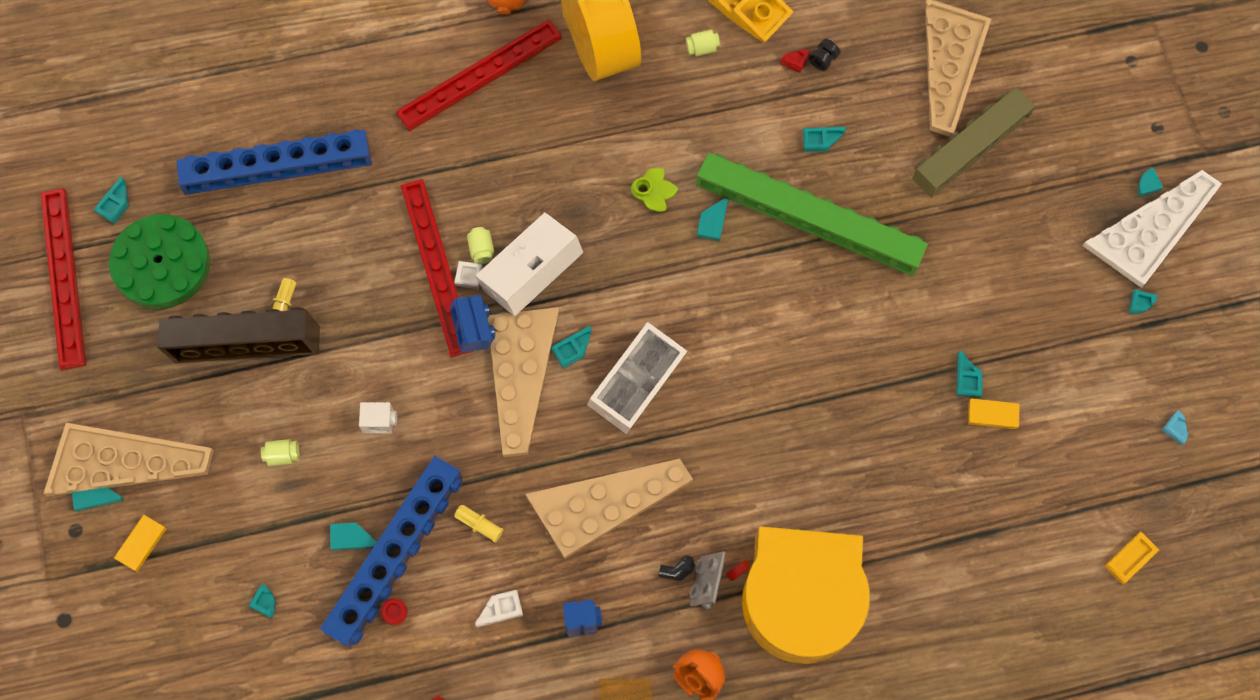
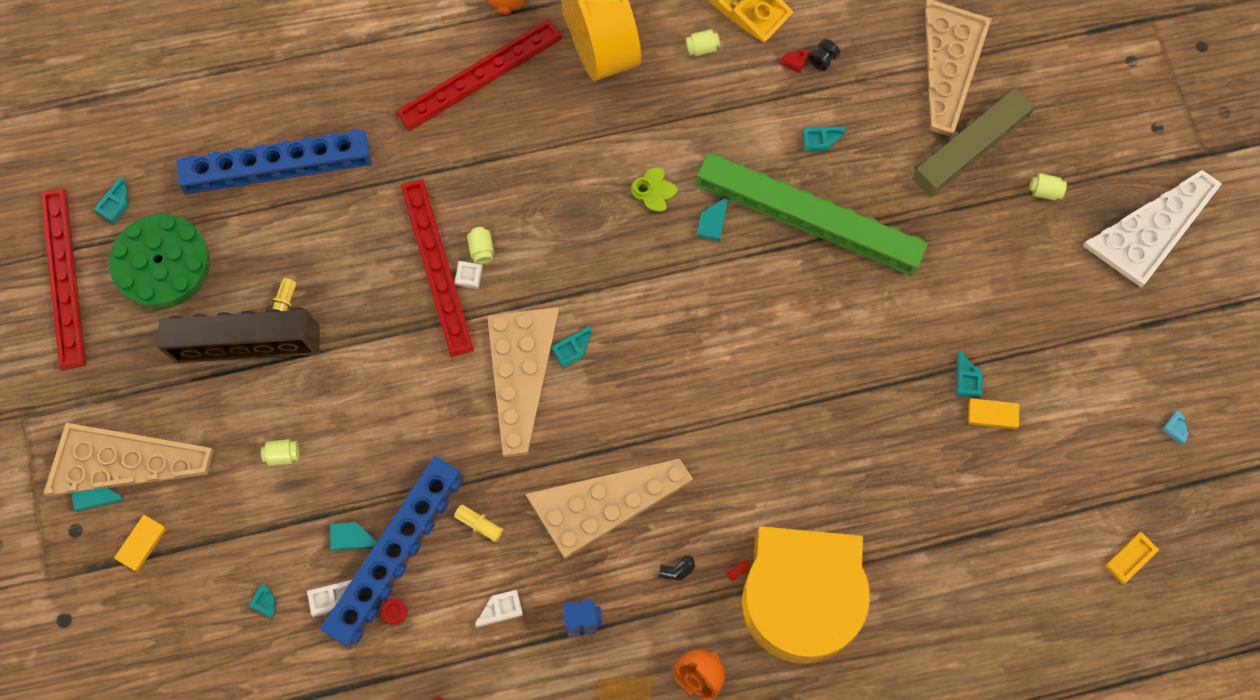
white brick [359,402,397,434] -> none
blue brick [450,295,495,353] -> none
white brick [475,213,583,316] -> none
clear brick [587,322,687,434] -> none
light grey hinge [690,551,726,610] -> none
teal tile [1128,289,1158,314] -> none
teal tile [1137,167,1163,197] -> none
none -> white tile [307,580,352,617]
none -> yellowish green brick [1029,173,1067,201]

